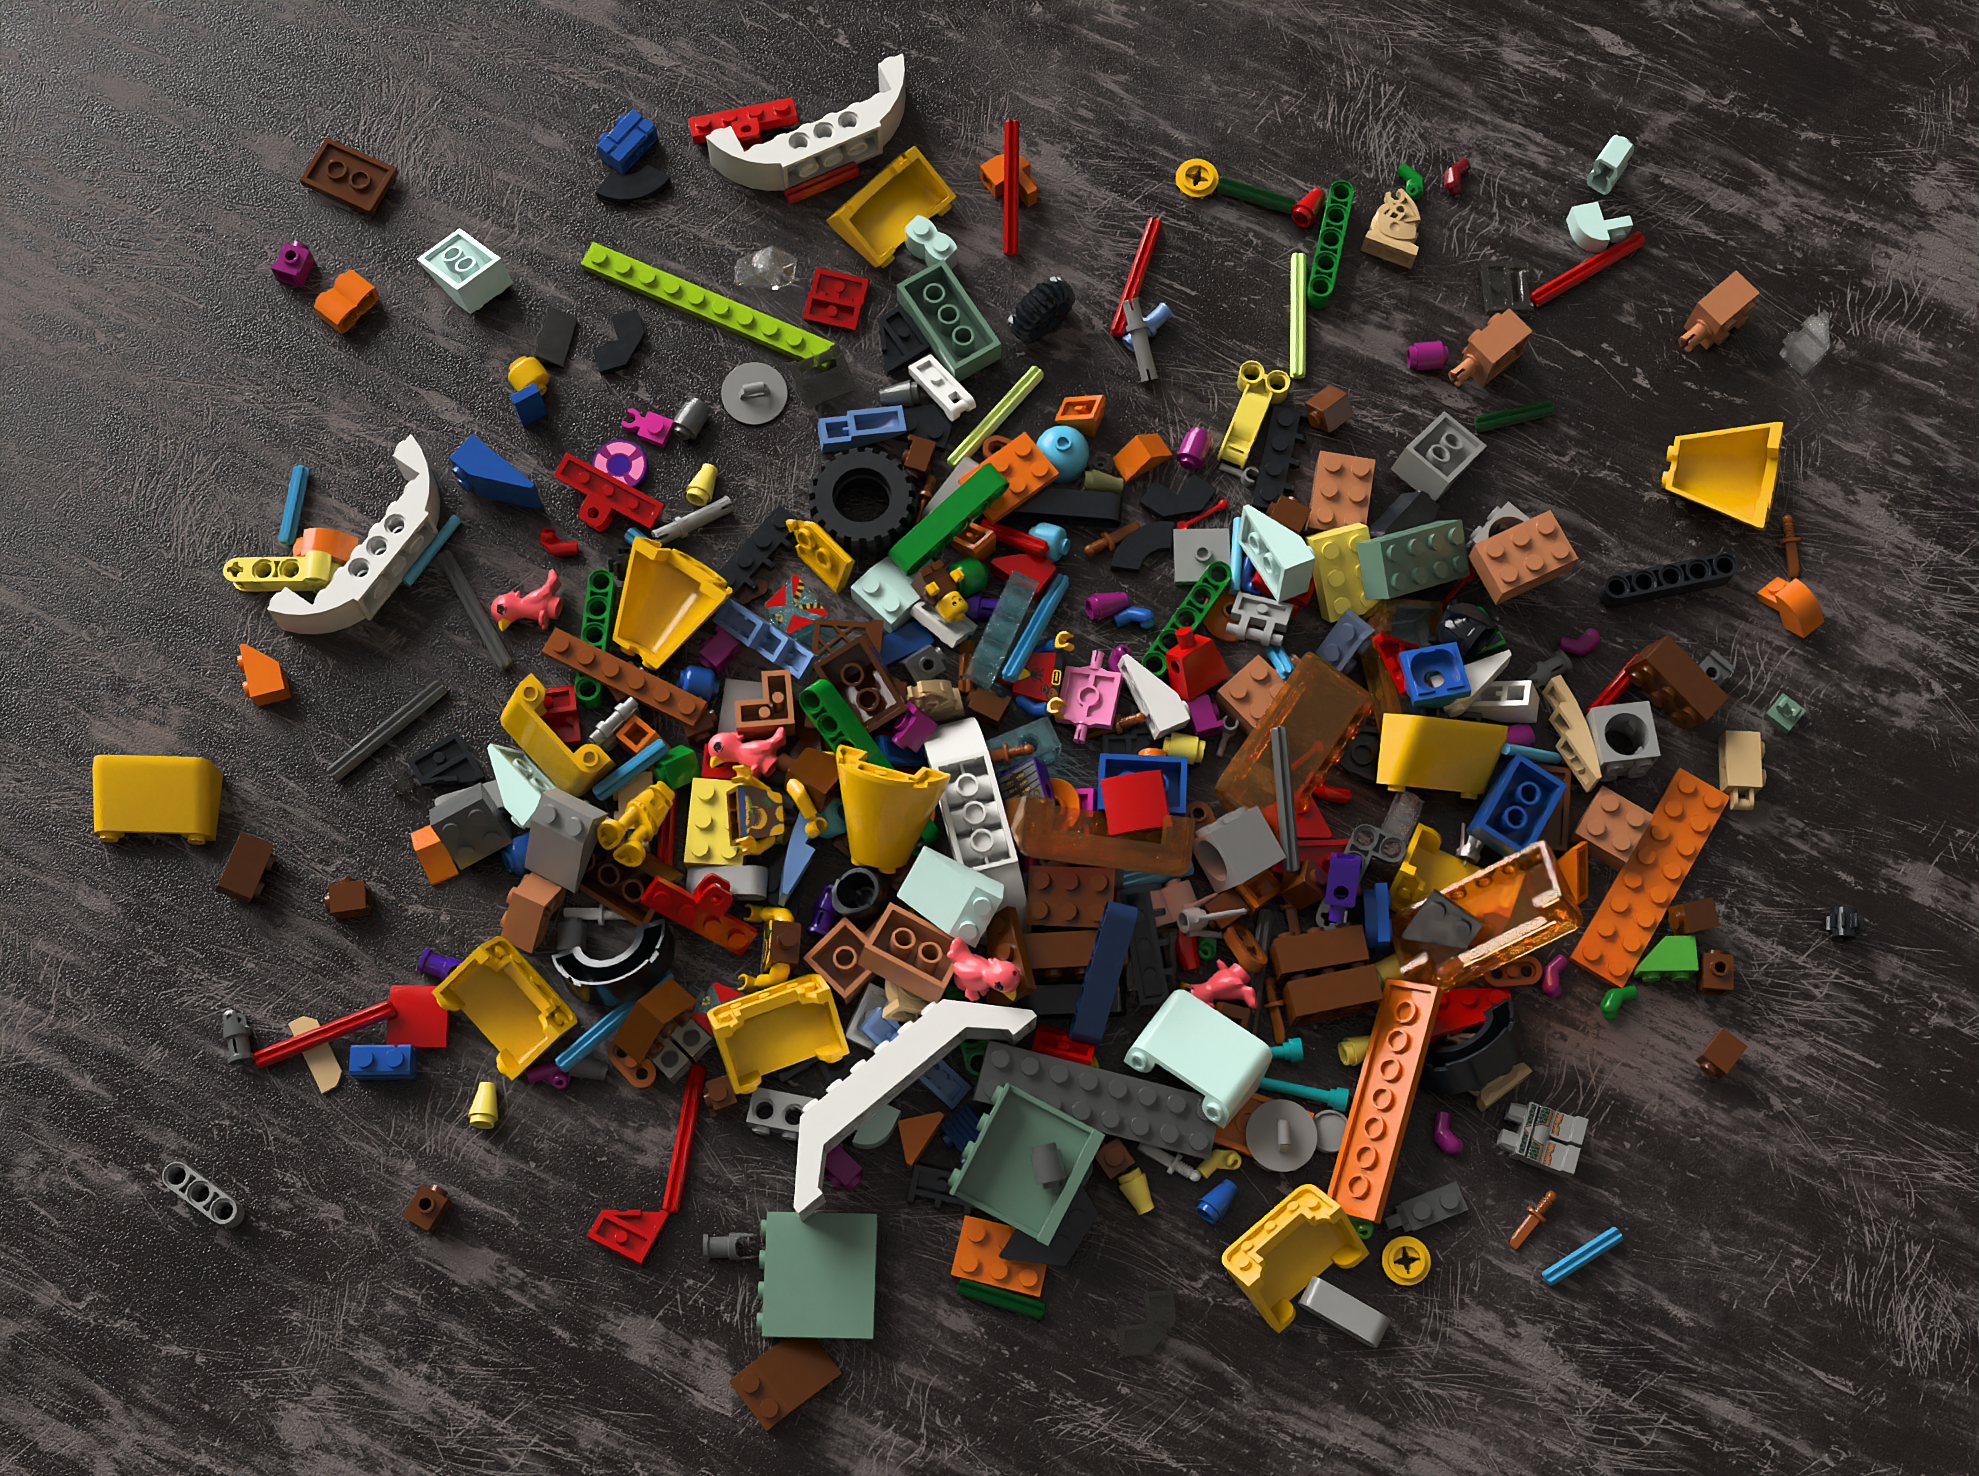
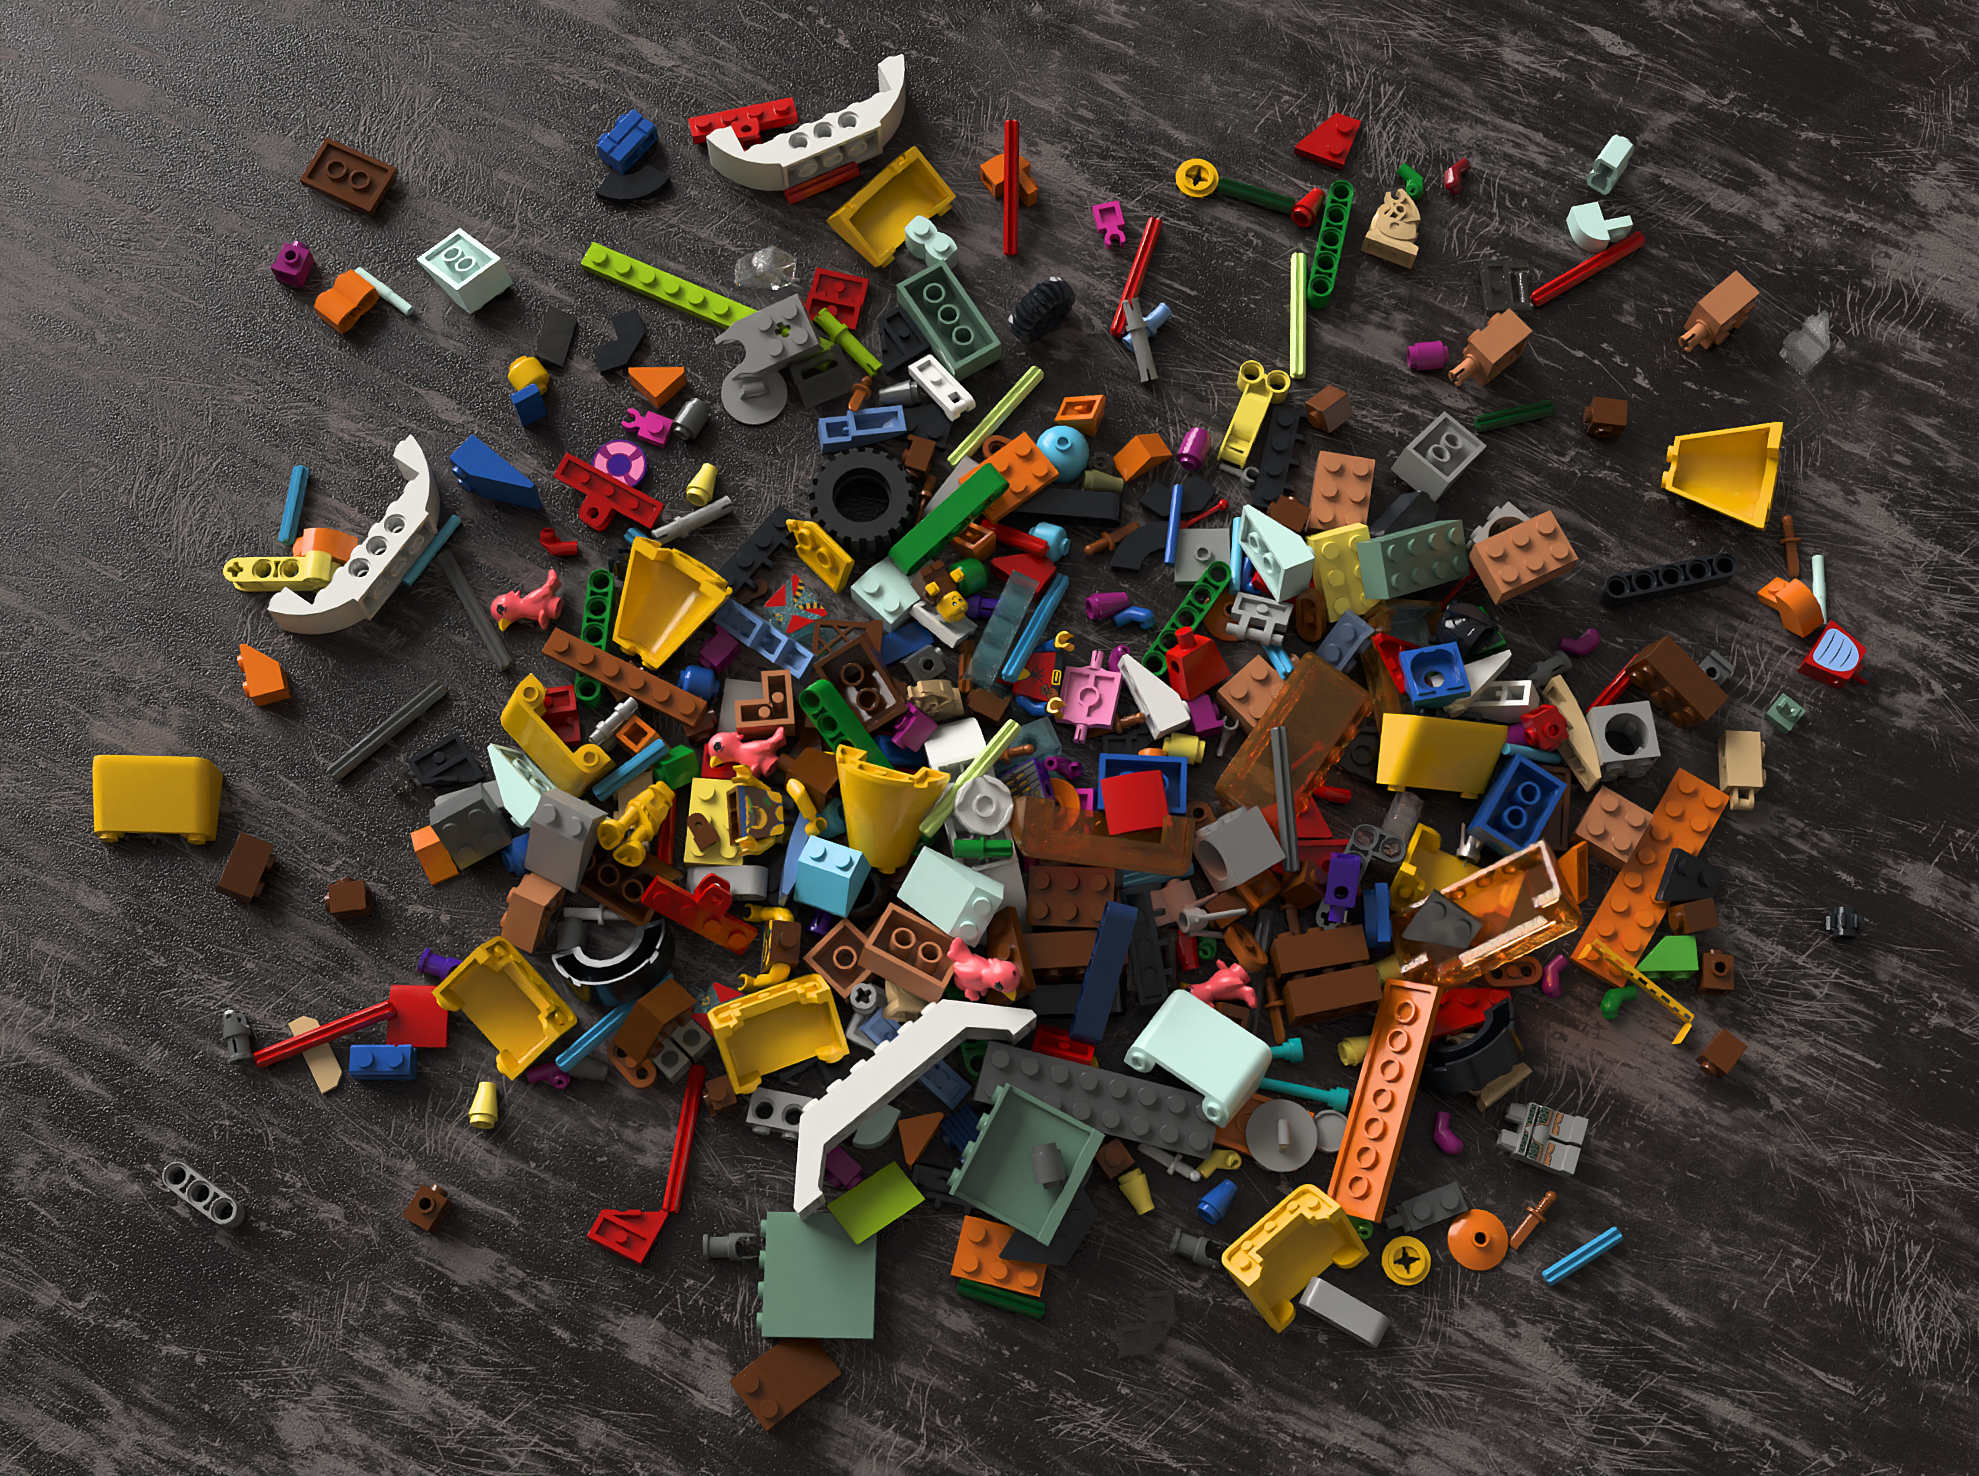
none -> light aqua piece [355,267,414,316]
none -> orange slope [629,367,687,409]
none -> reddish brown piece [687,813,721,852]
none -> light grey brick [714,294,824,381]
none -> medium azure slope [793,835,872,919]
none -> lime pin [814,308,884,378]
none -> lime sticker [827,1161,925,1245]
none -> dark orange piece [848,376,872,413]
none -> light grey bush [850,983,877,1015]
none -> yellowish green axle [919,719,1021,838]
none -> white tile [954,776,1014,836]
none -> green axle [954,837,1013,861]
none -> magenta arm [1044,756,1083,780]
none -> dark pink plate [1092,201,1125,250]
none -> blue bar [1164,485,1184,567]
none -> dark grey piece [1168,1228,1226,1269]
none -> red wing [1294,112,1361,170]
none -> dark orange plate [1296,588,1327,642]
none -> orange dish [1447,1209,1508,1271]
none -> red brick [1519,704,1569,751]
none -> yellow piece [1577,938,1694,1044]
none -> reddish brown brick [1583,397,1628,438]
none -> black wing [1654,848,1723,902]
none -> torso [1797,620,1874,689]
none -> light aqua piece [1812,555,1827,627]

